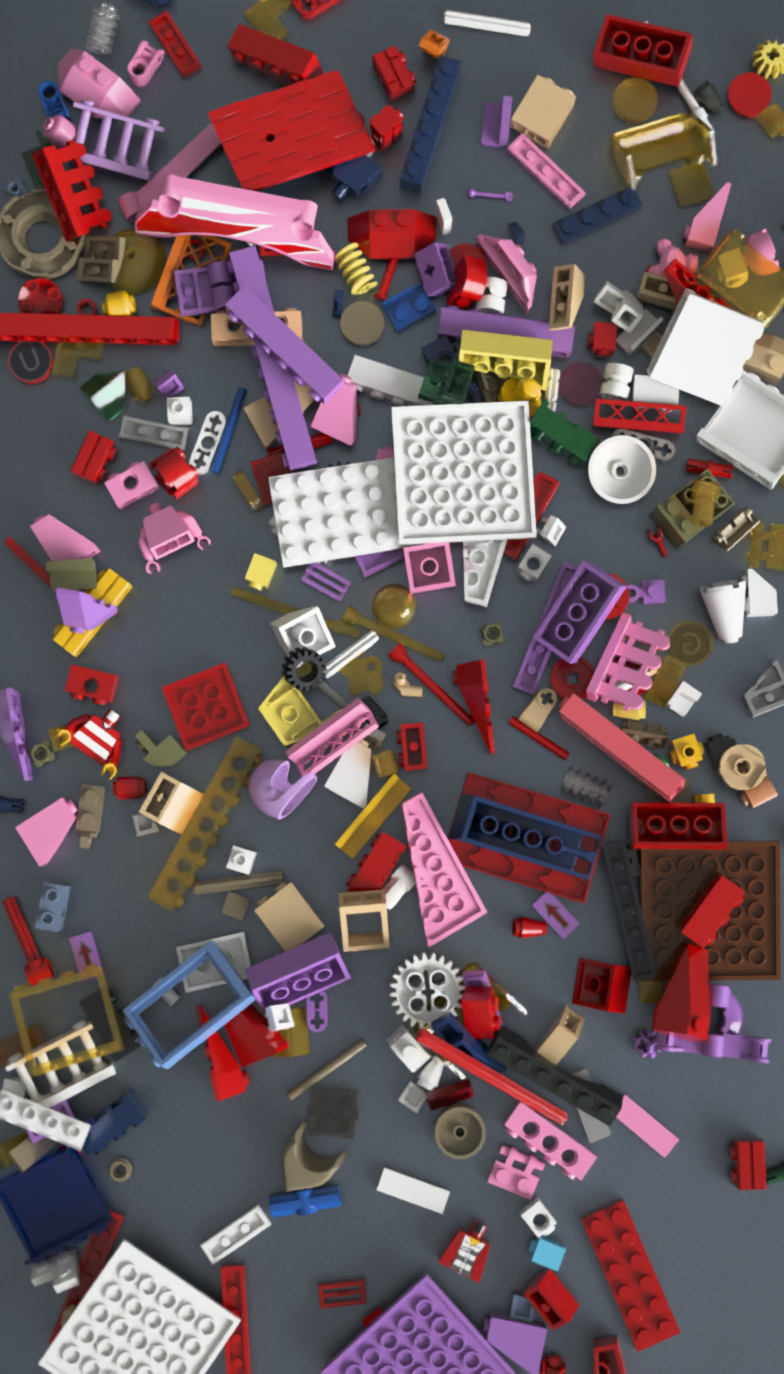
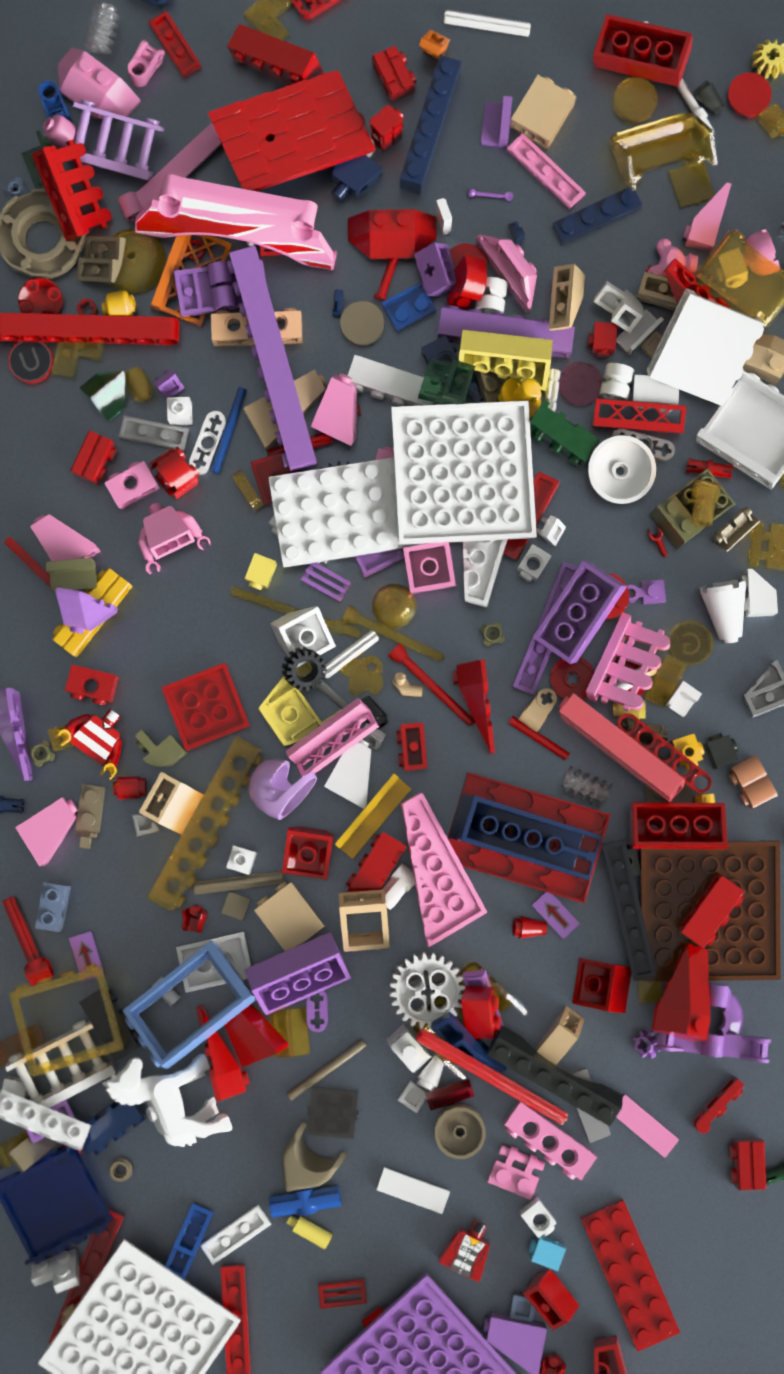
medium lavender brick [225,285,344,405] -> none
white tile [265,1003,294,1031] -> none
light yellow piece [334,243,377,295] -> none
clear yellow piece [372,750,399,778] -> none
tan plate [718,744,766,790] -> none
none -> white animal [102,1054,232,1147]
none -> blue slope [165,1203,214,1280]
none -> red arm [182,905,208,933]
none -> red slope [282,826,334,881]
none -> light yellow cylinder [286,1215,333,1250]
none -> red beam [617,713,712,794]
none -> red plate [693,1076,744,1134]

